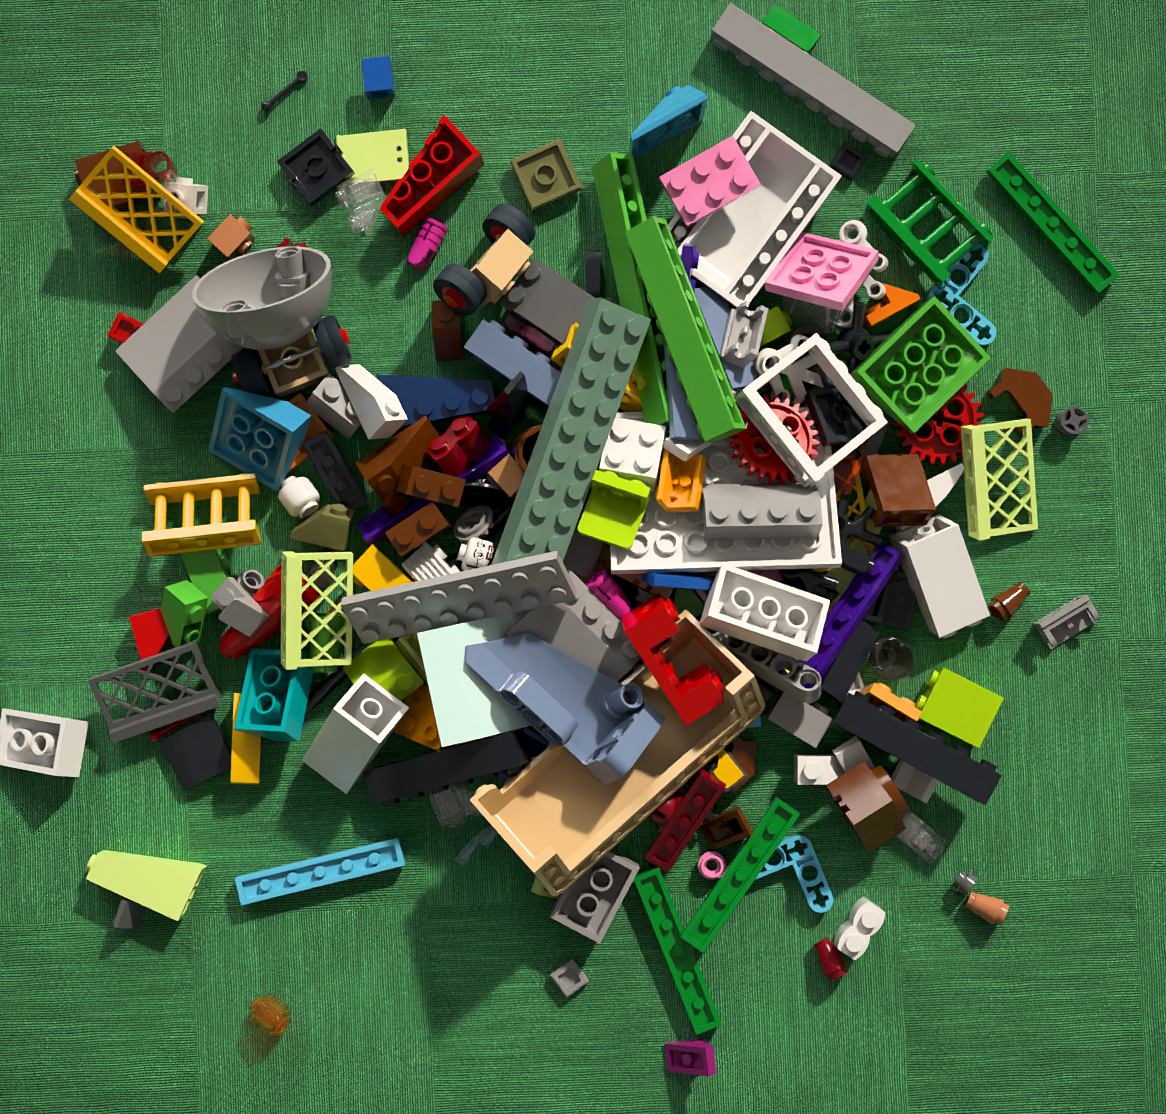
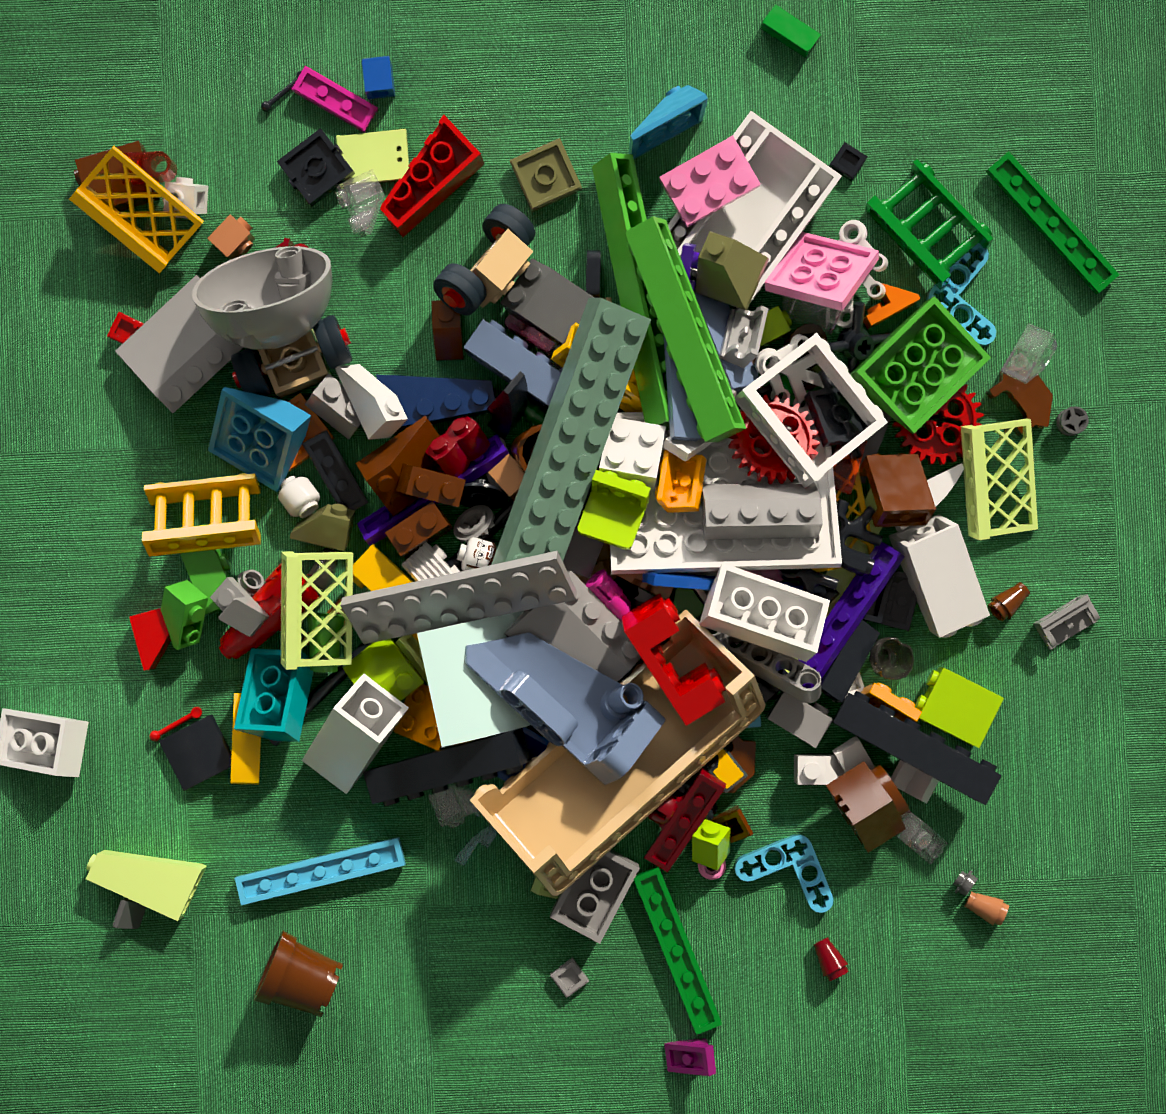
dark grey fence [88,641,221,743] -> none
clear orange head [249,994,292,1037] -> none
dark pink hinge [407,217,449,271] -> none
green plate [680,797,800,953] -> none
light grey brick [710,2,916,159] -> none
white brick [833,897,885,960] -> none
none -> reddish brown piece [254,931,343,1017]
none -> dark pink tile [292,66,378,133]
none -> lime brick [692,819,730,870]
none -> olive slope [695,231,769,311]
none -> clear slope [1001,323,1058,384]

